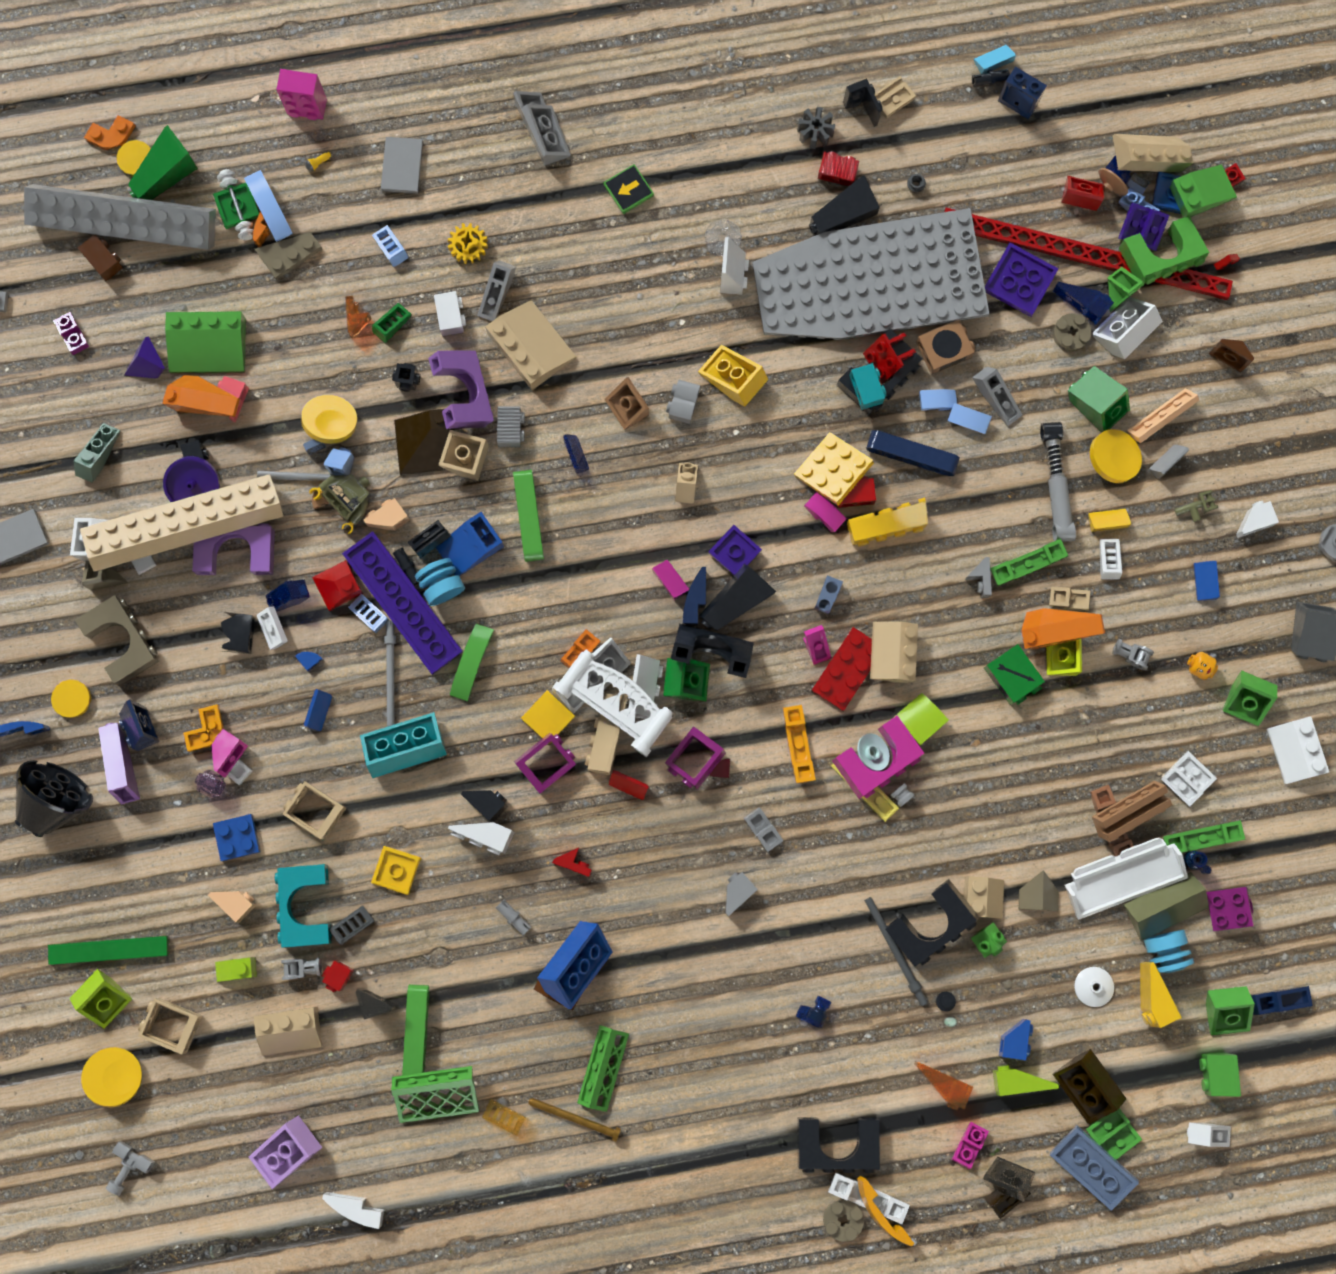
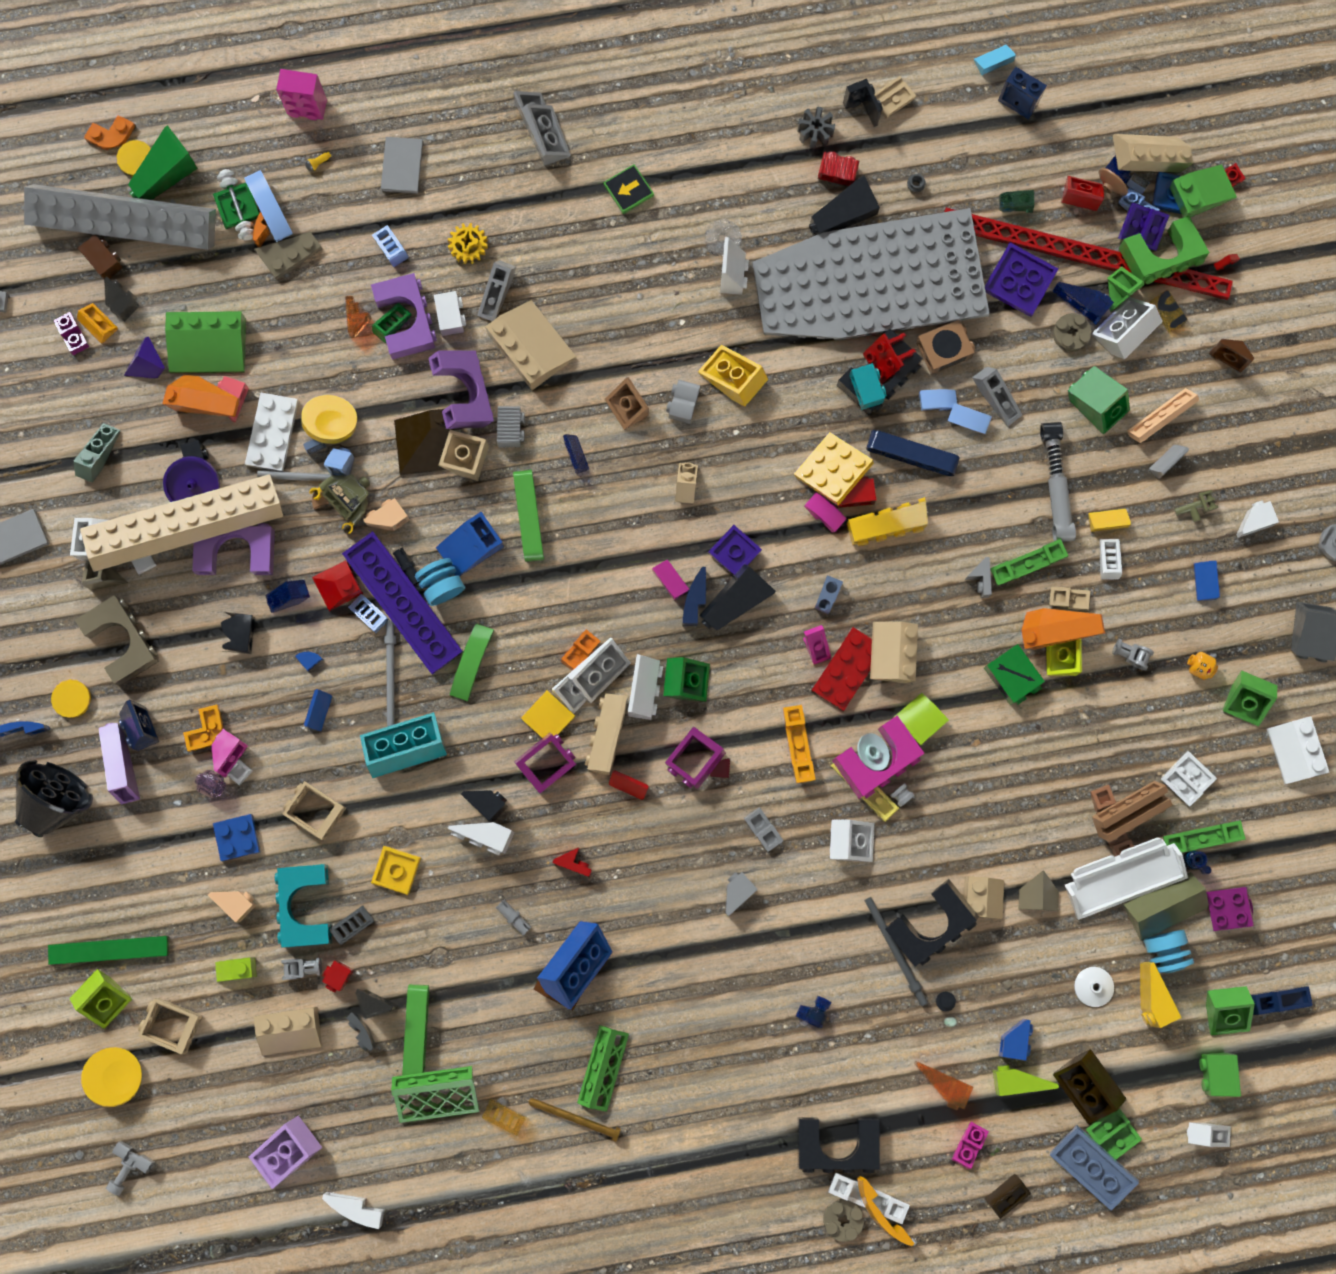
white plate [257,606,288,650] -> none
black brick [392,363,421,392] -> none
black plate [408,520,451,559] -> none
white piece [552,649,674,757] -> none
black arch [670,624,754,678] -> none
bright green brick [971,922,1007,958] -> none
black pin [972,68,1010,87] -> none
clear smoke slope [983,1156,1035,1202] -> none
yellow piece [1090,429,1142,483] -> none
none -> light orange slope [77,303,118,343]
none -> clear smoke slope [104,277,139,322]
none -> white plate [245,393,299,472]
none -> dark grey slope [347,1011,376,1051]
none -> medium lavender arch [371,273,437,360]
none -> white slope [830,820,874,862]
none -> clear green leg [999,190,1034,213]
none -> slope [1149,290,1188,333]

